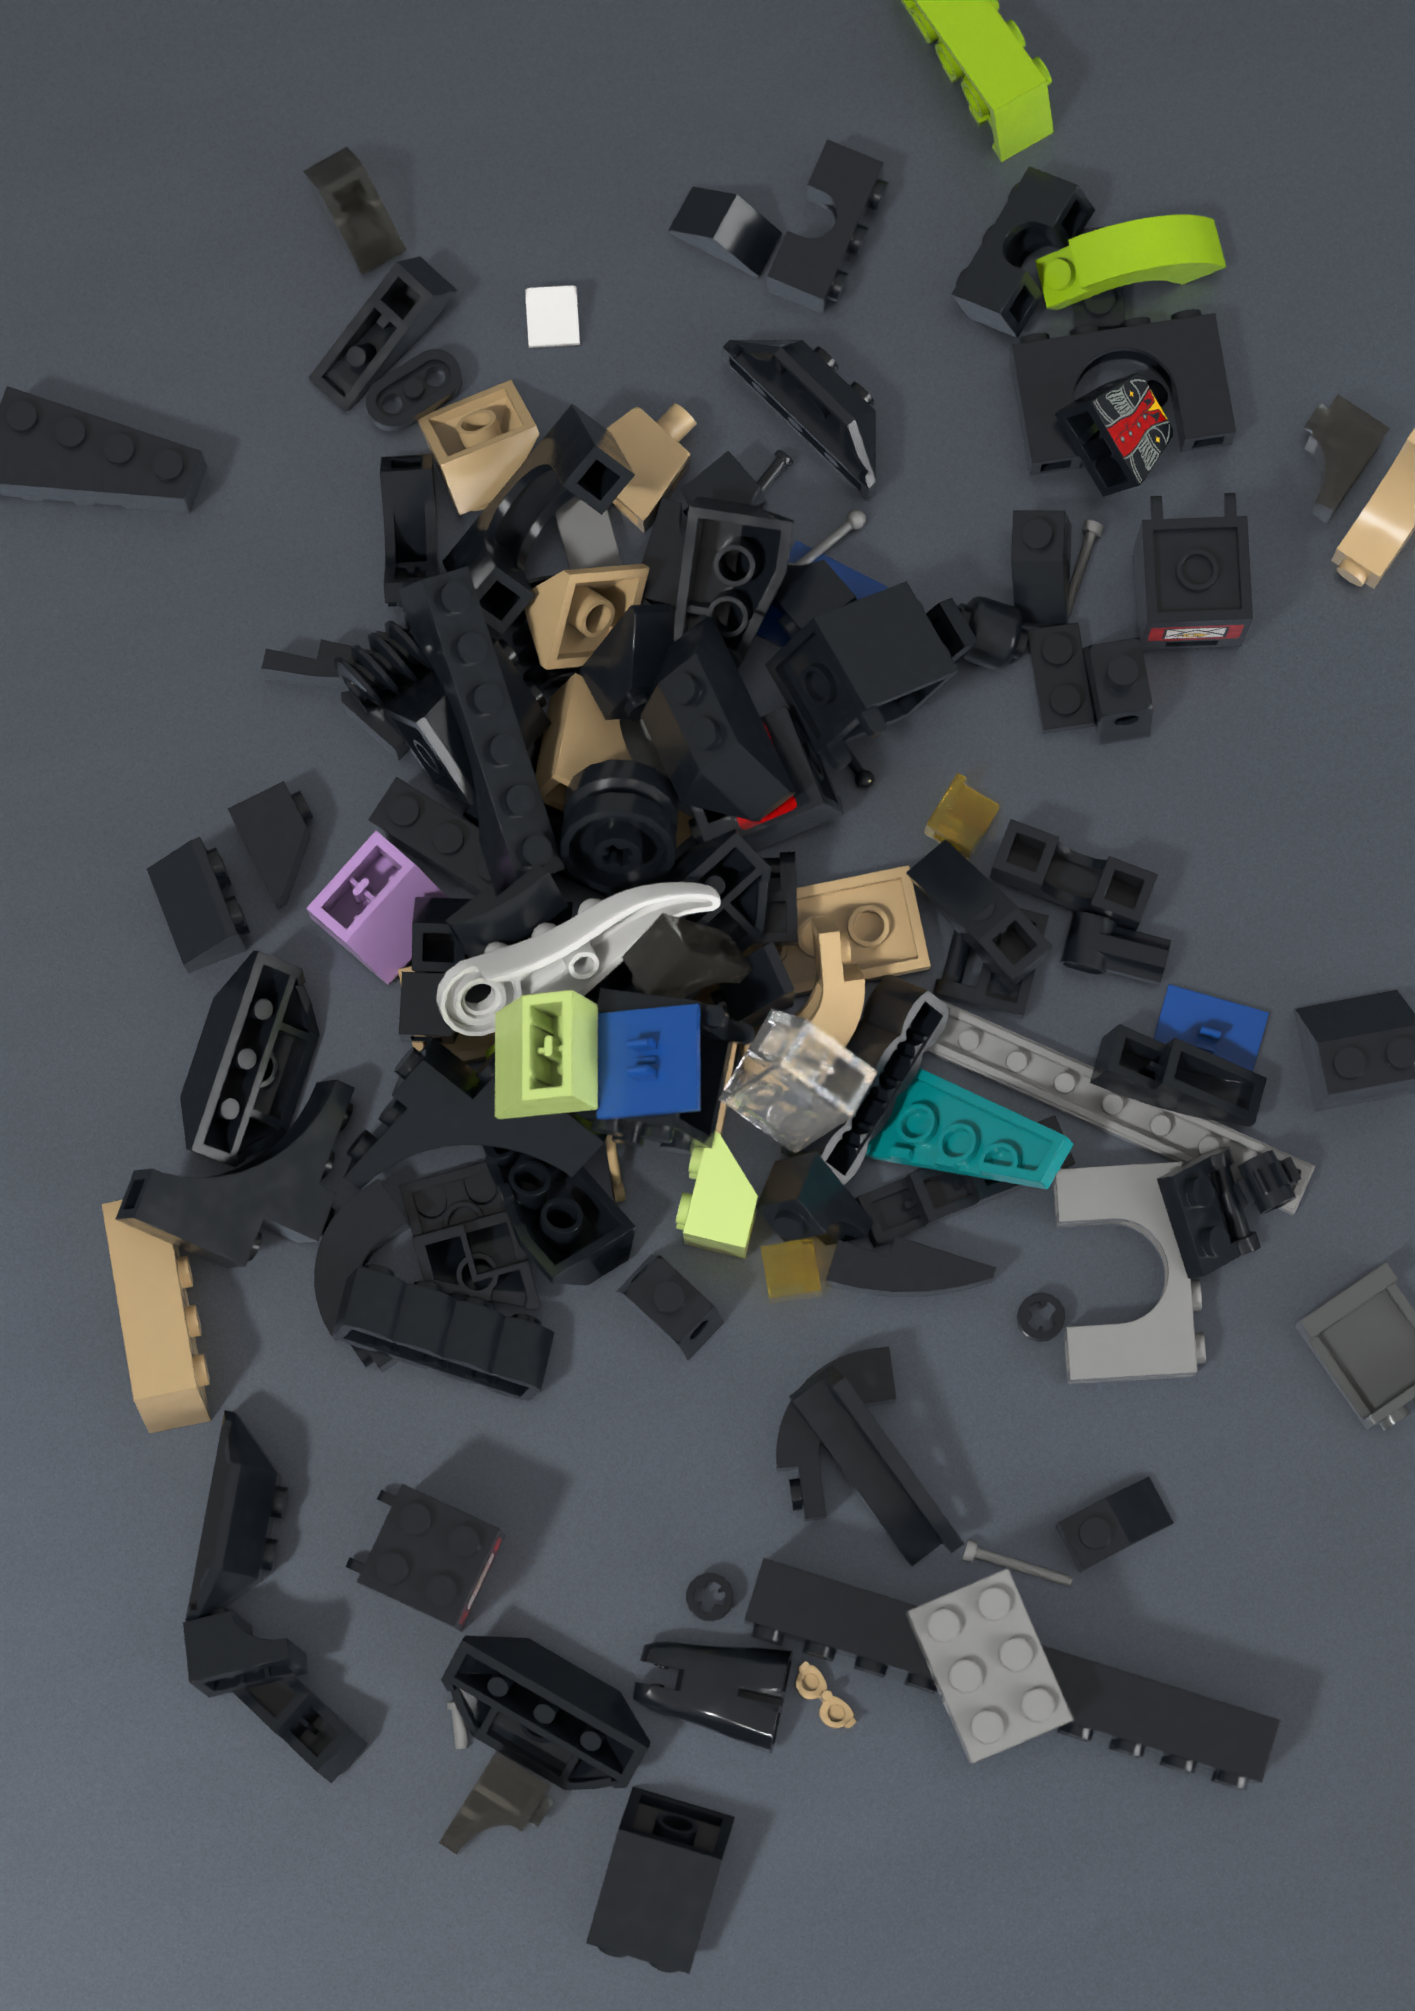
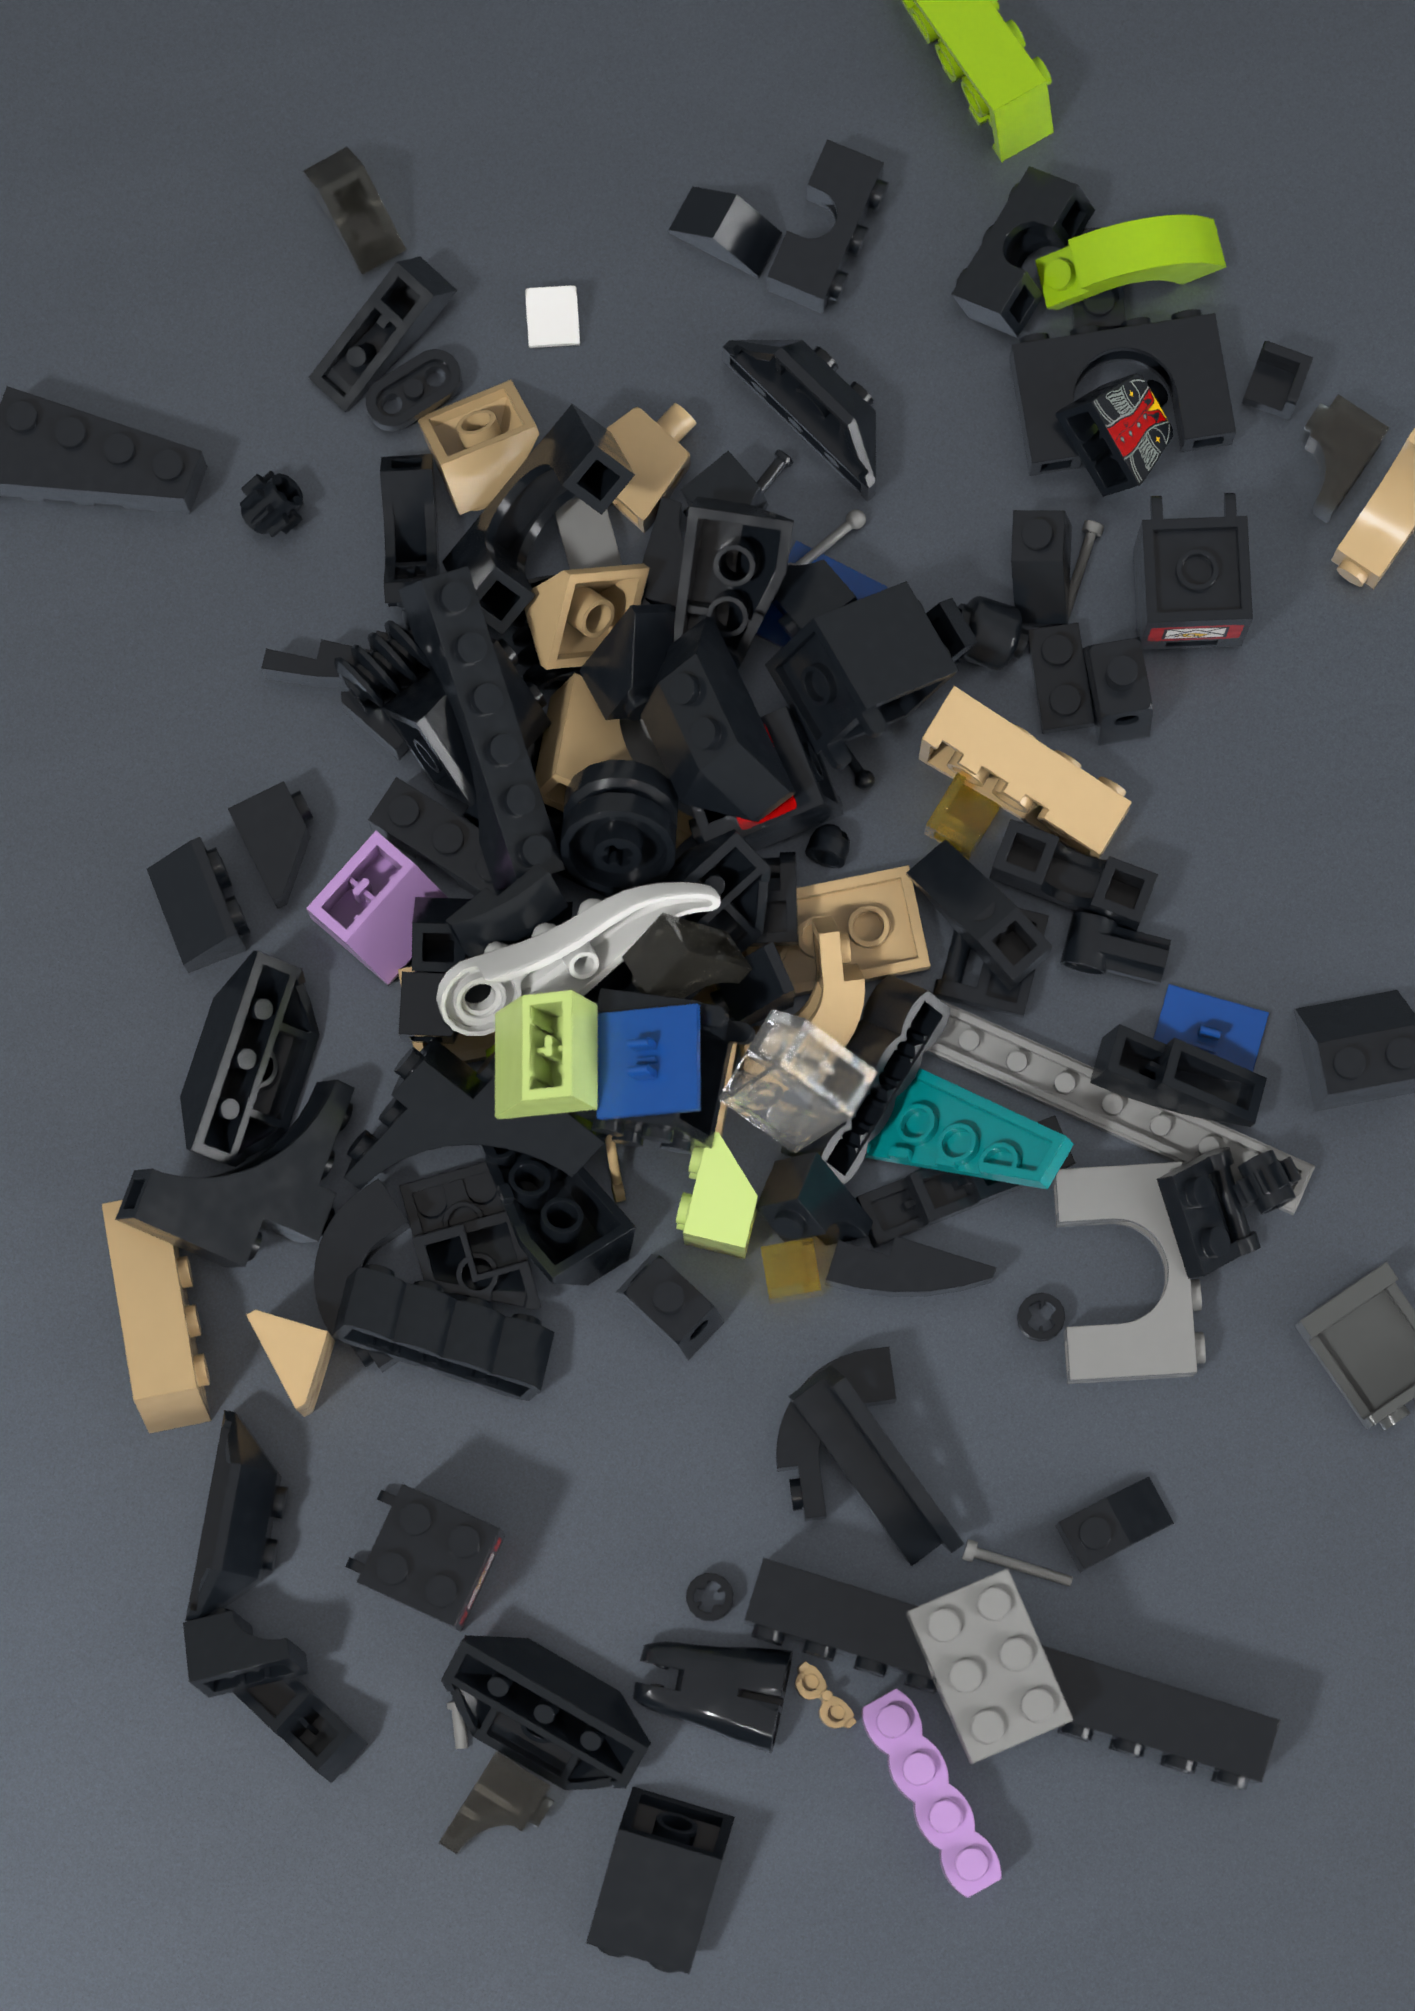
none -> black gear [240,471,304,537]
none -> tan slope [246,1310,335,1417]
none -> black hinge [805,824,850,868]
none -> lavender brick [861,1689,1001,1898]
none -> tan wedge [918,686,1132,859]
none -> black panel [1242,341,1314,420]

